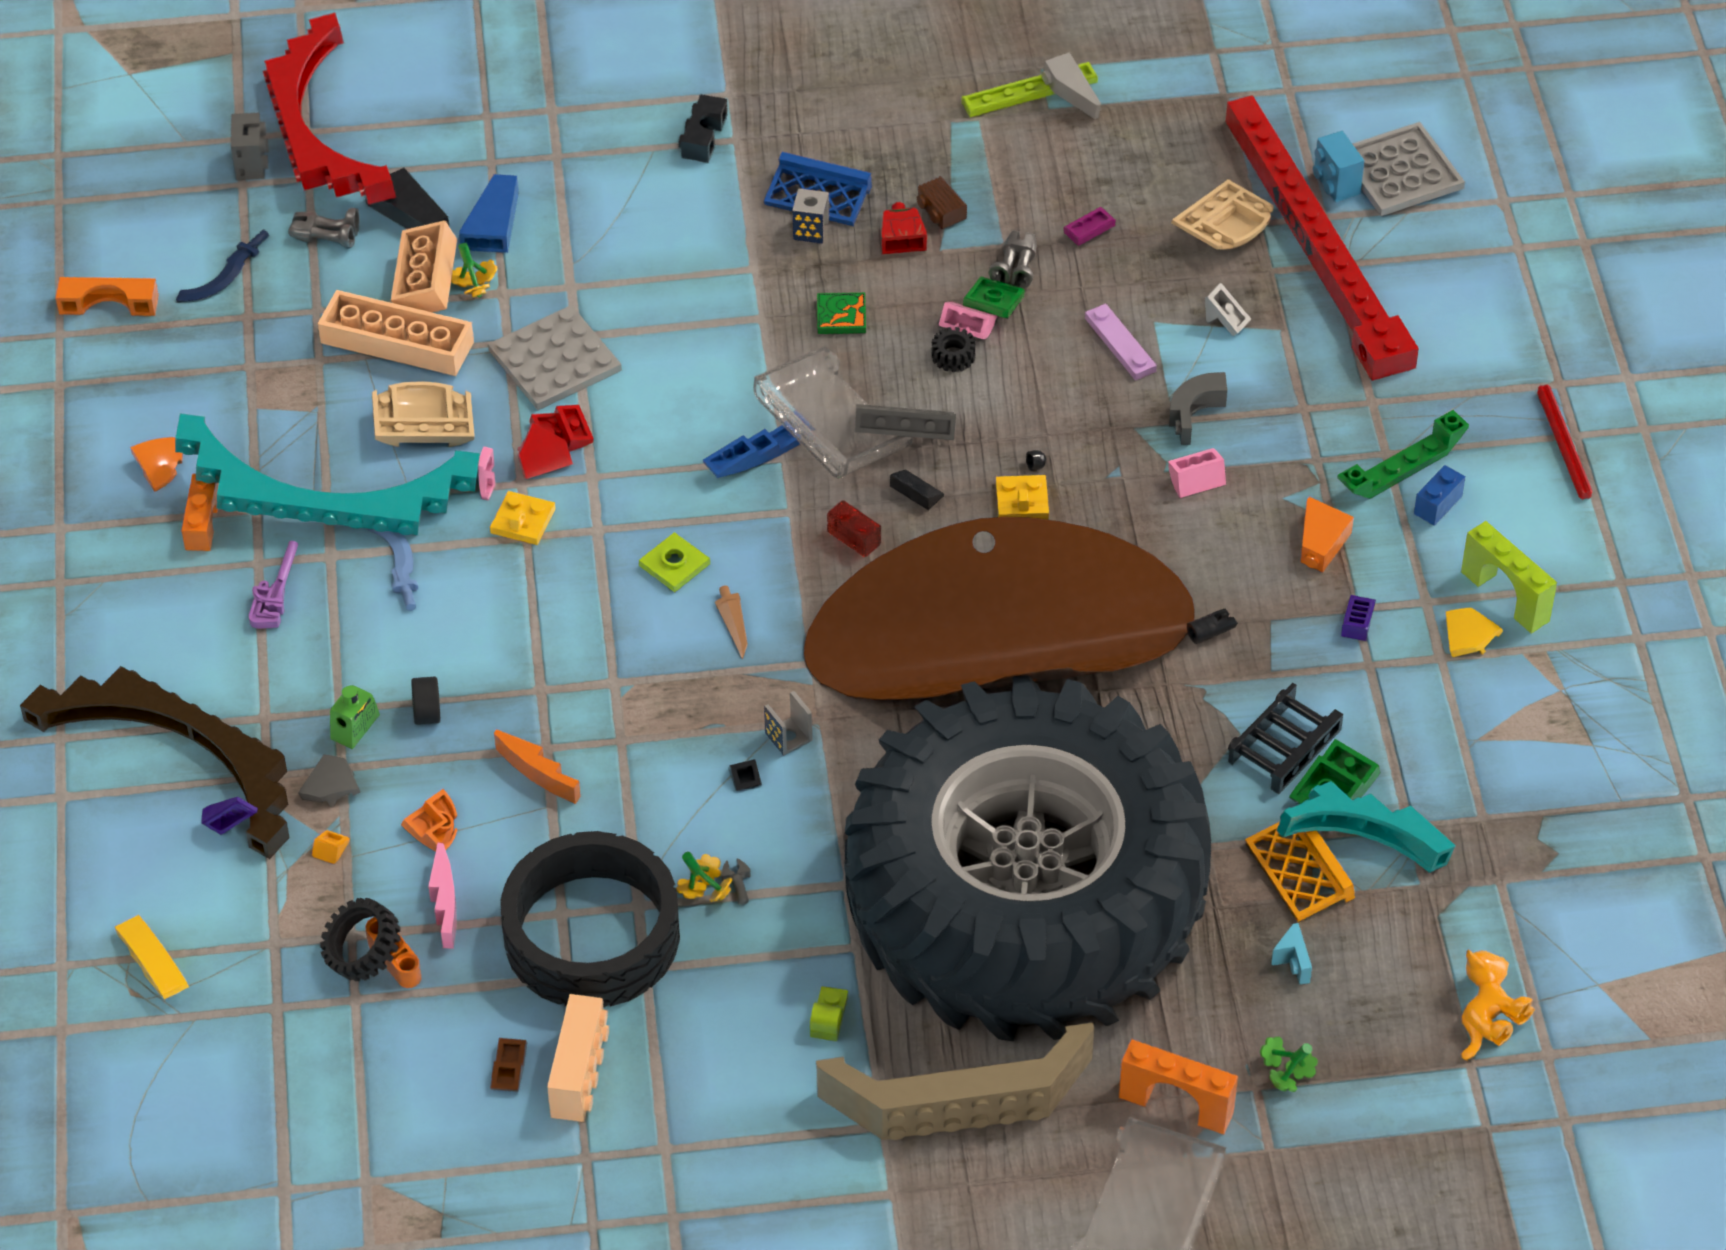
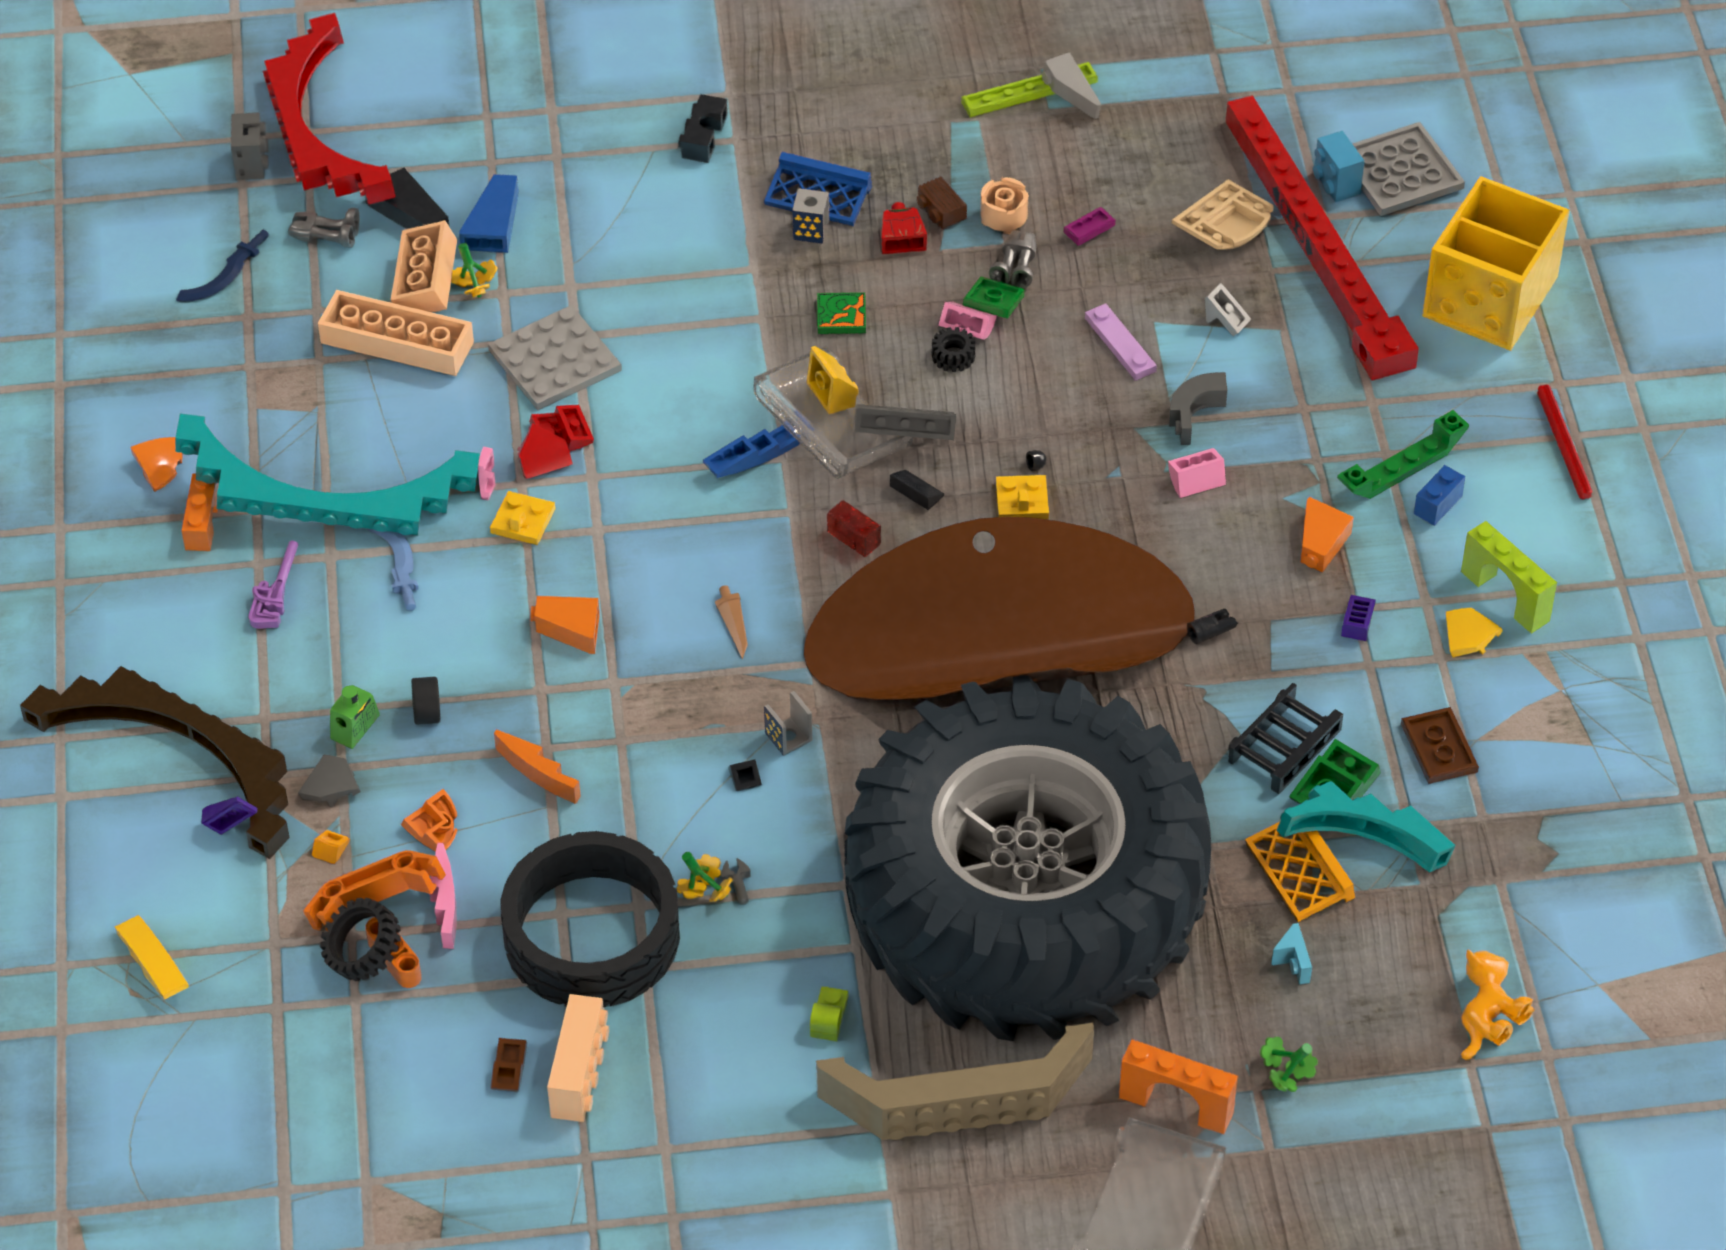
orange arch [56,277,159,316] -> none
tan slope [372,382,475,447] -> none
lime piece [639,532,711,592] -> none
none -> orange piece [303,850,446,932]
none -> orange slope [531,596,600,654]
none -> yellow slope [806,346,858,414]
none -> light nougat brick [980,178,1028,234]
none -> reddish brown tile [1401,707,1479,784]
none -> yellow piece [1422,176,1569,351]

